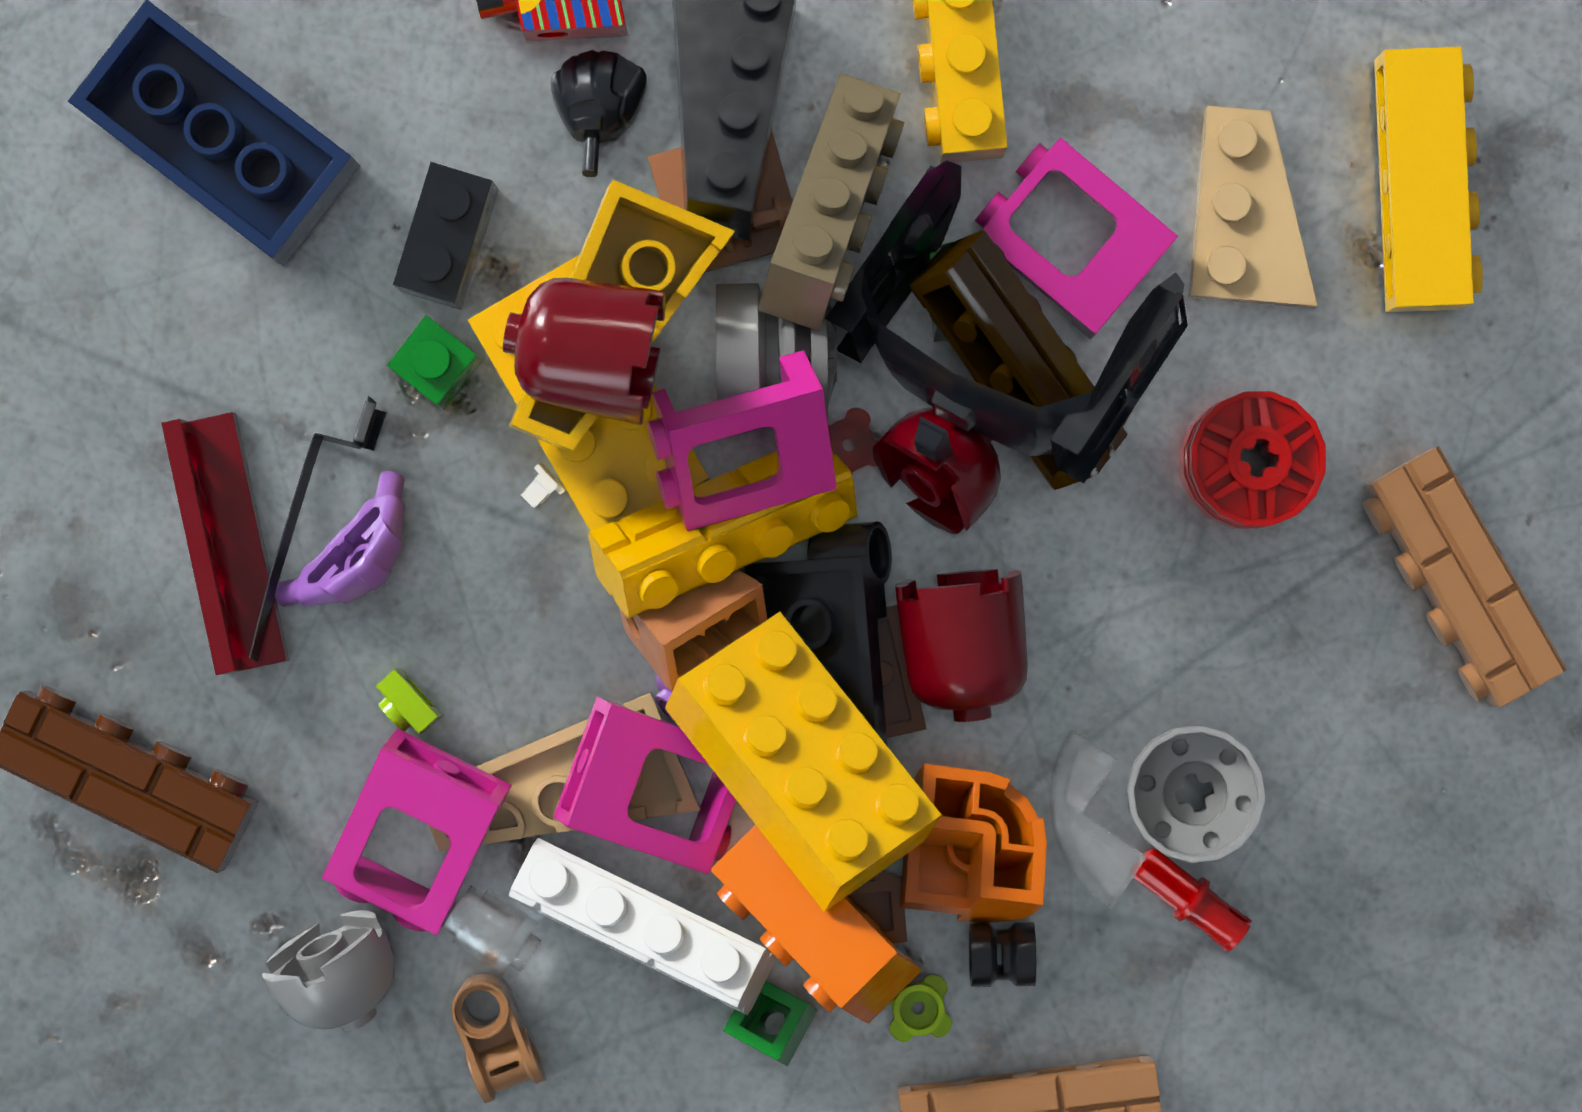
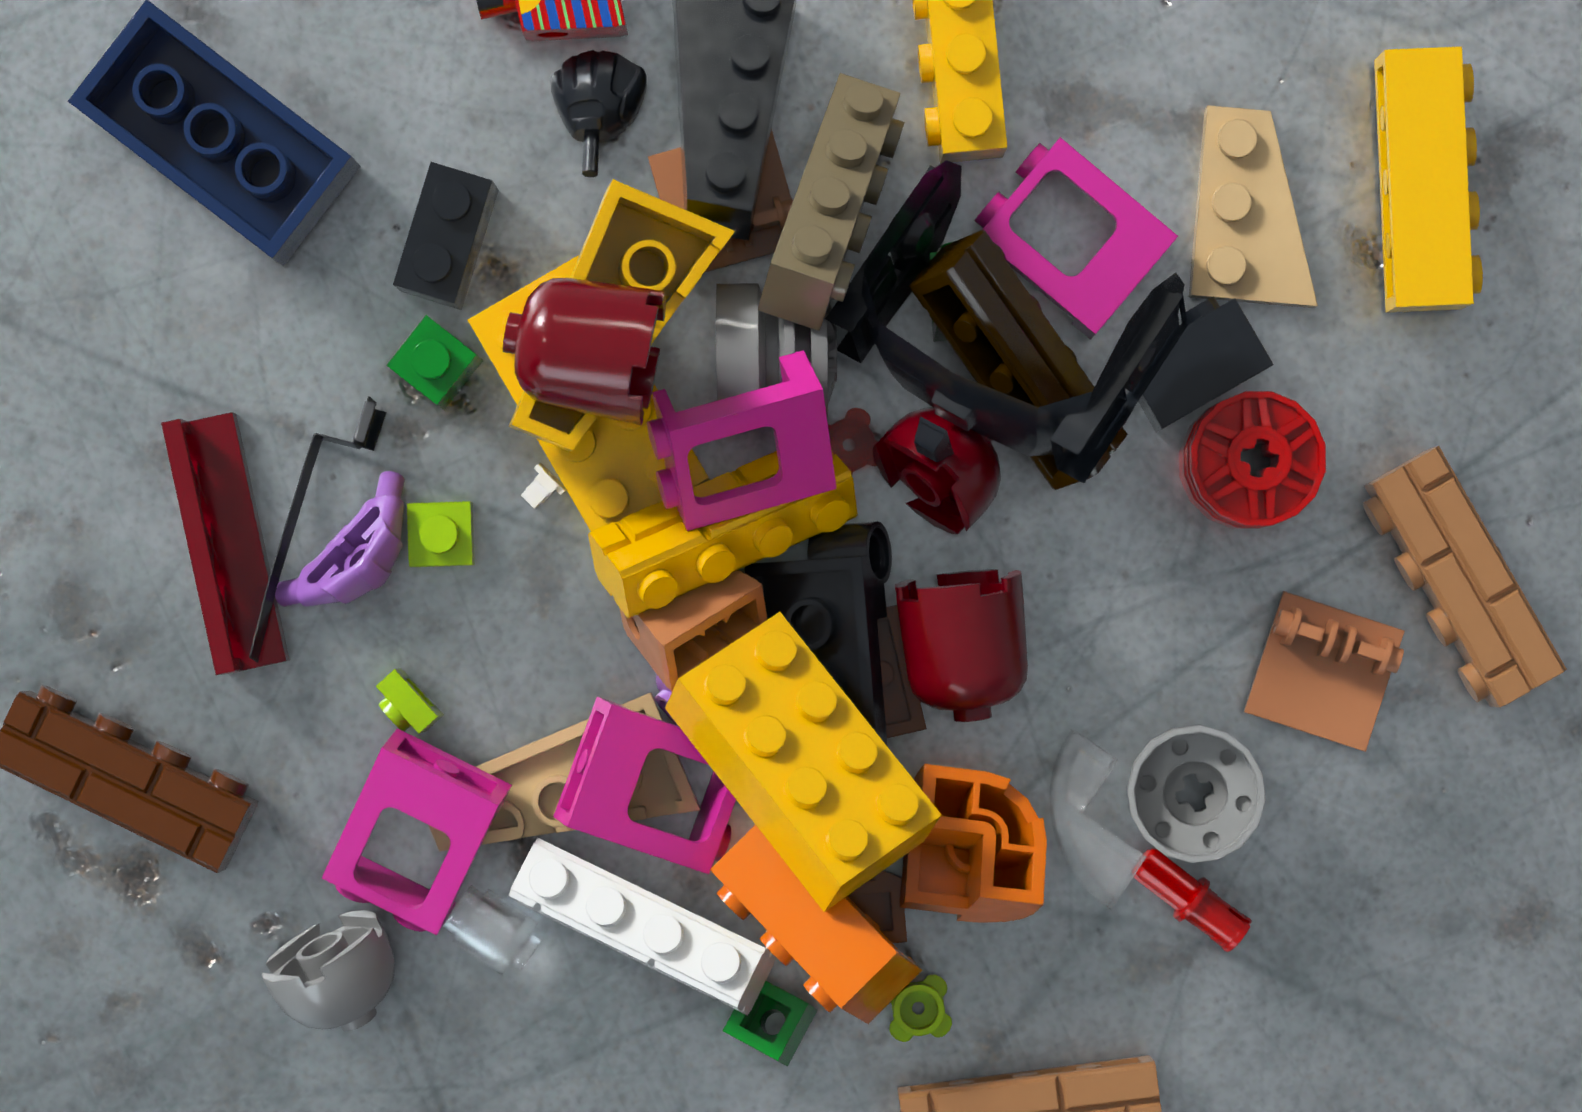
medium nougat piece [451,973,546,1103] -> none
black wheel [969,922,1037,987] -> none
none -> lime plate [407,501,475,568]
none -> black brick [1138,296,1274,432]
none -> nougat hinge [1244,591,1405,752]

